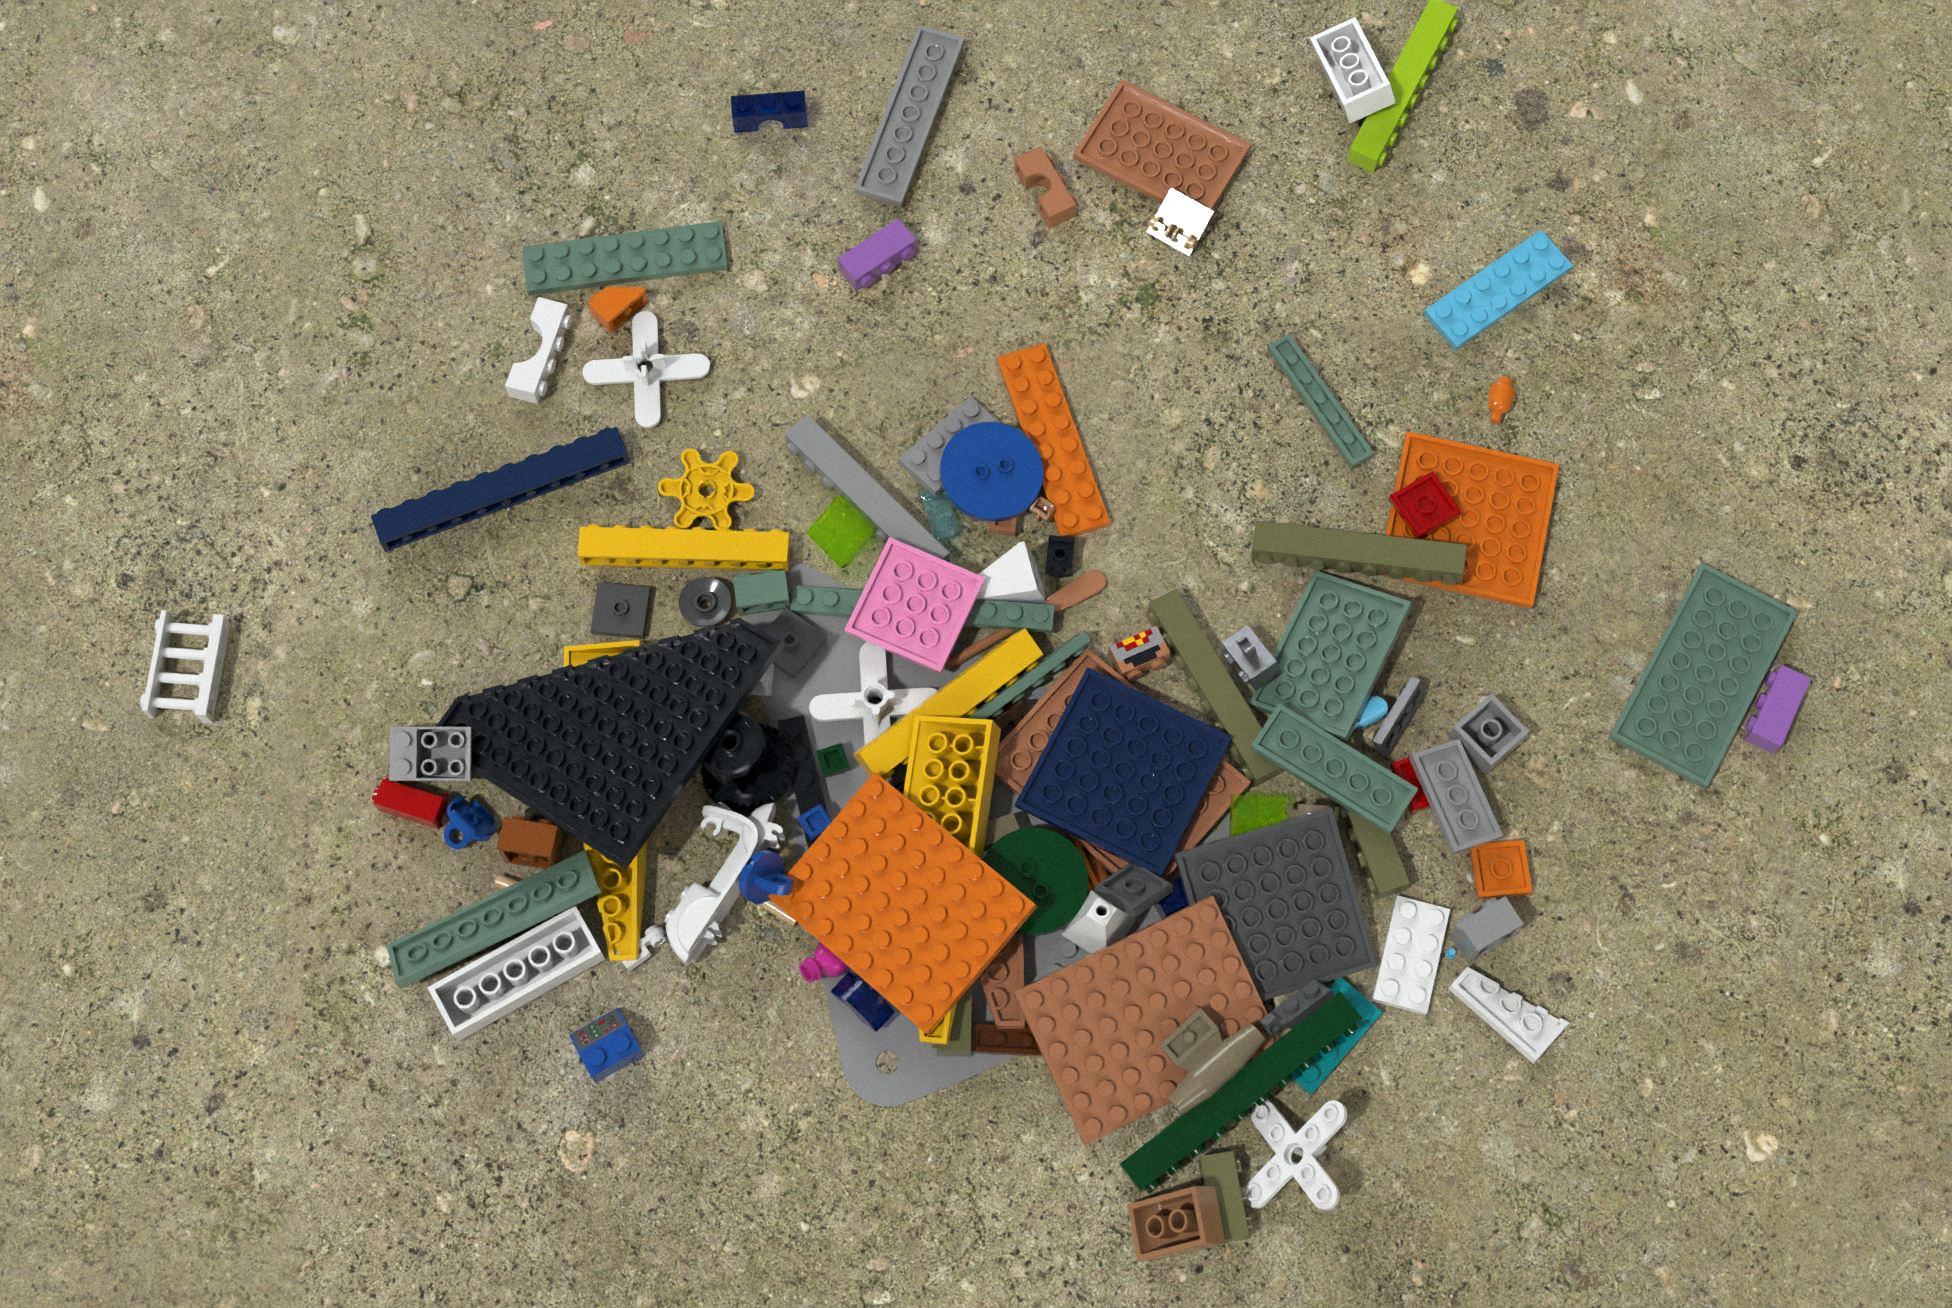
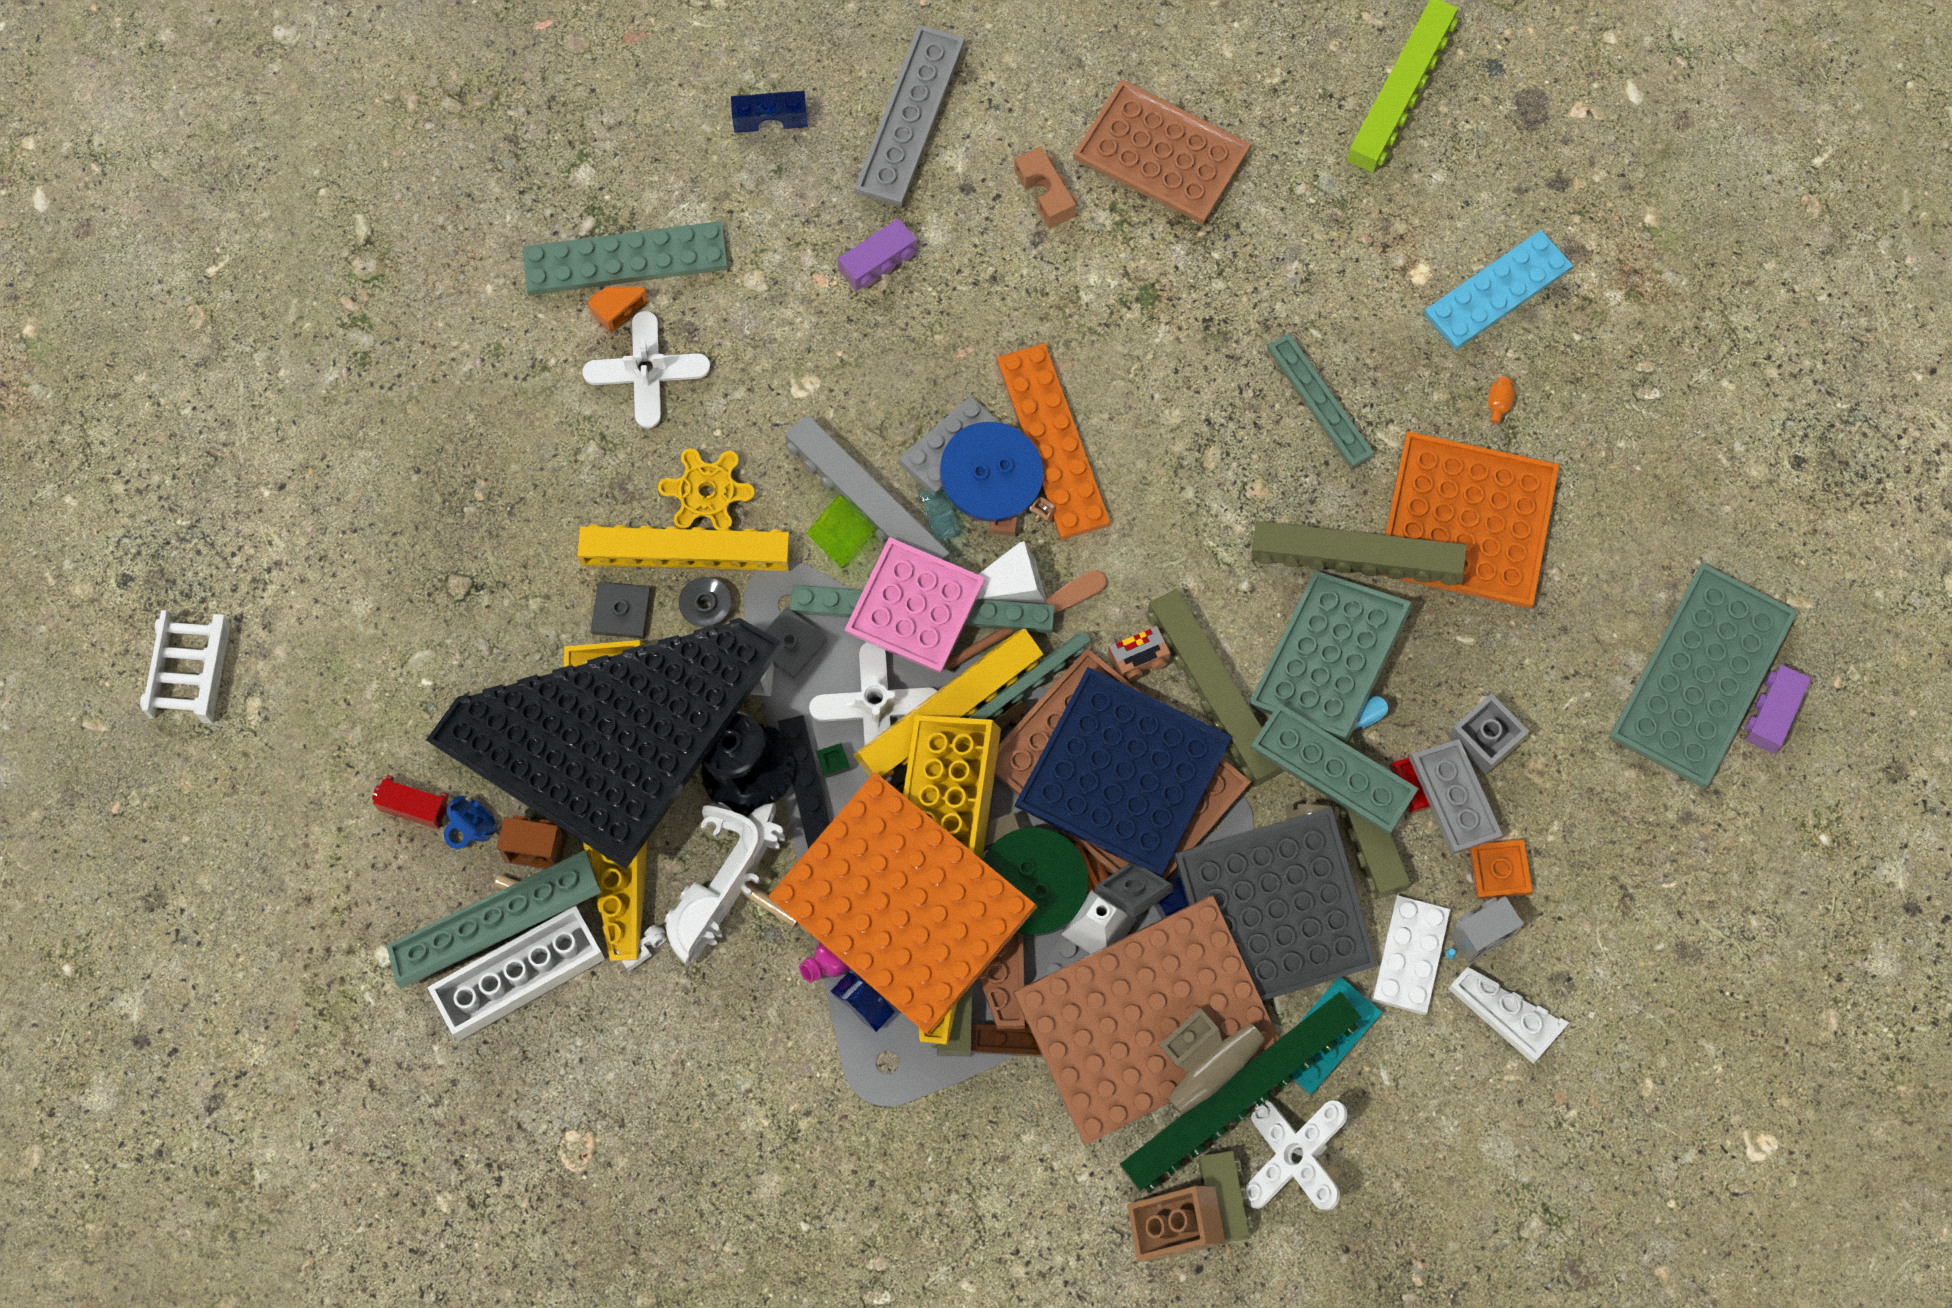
dark blue brick [371,427,630,552] -> none
light grey slope [389,727,472,781] -> none
white arch [505,297,572,404] -> none
blue slope [569,1008,645,1083] -> none
sand green brick [733,569,790,616] -> none
blue tile [739,850,794,904] -> none
blue tile [797,804,832,842] -> none
black brick [1045,535,1075,578] -> none
hinge [1147,188,1214,256] -> none
flat silver brick [1222,625,1282,691] -> none
clear neon green plate [1229,795,1286,837] -> none
dark grey hinge [1260,979,1333,1038] -> none
white brick [1310,17,1396,124] -> none
dark grey plate [1372,677,1426,757] -> none
red plate [1388,471,1462,539] -> none

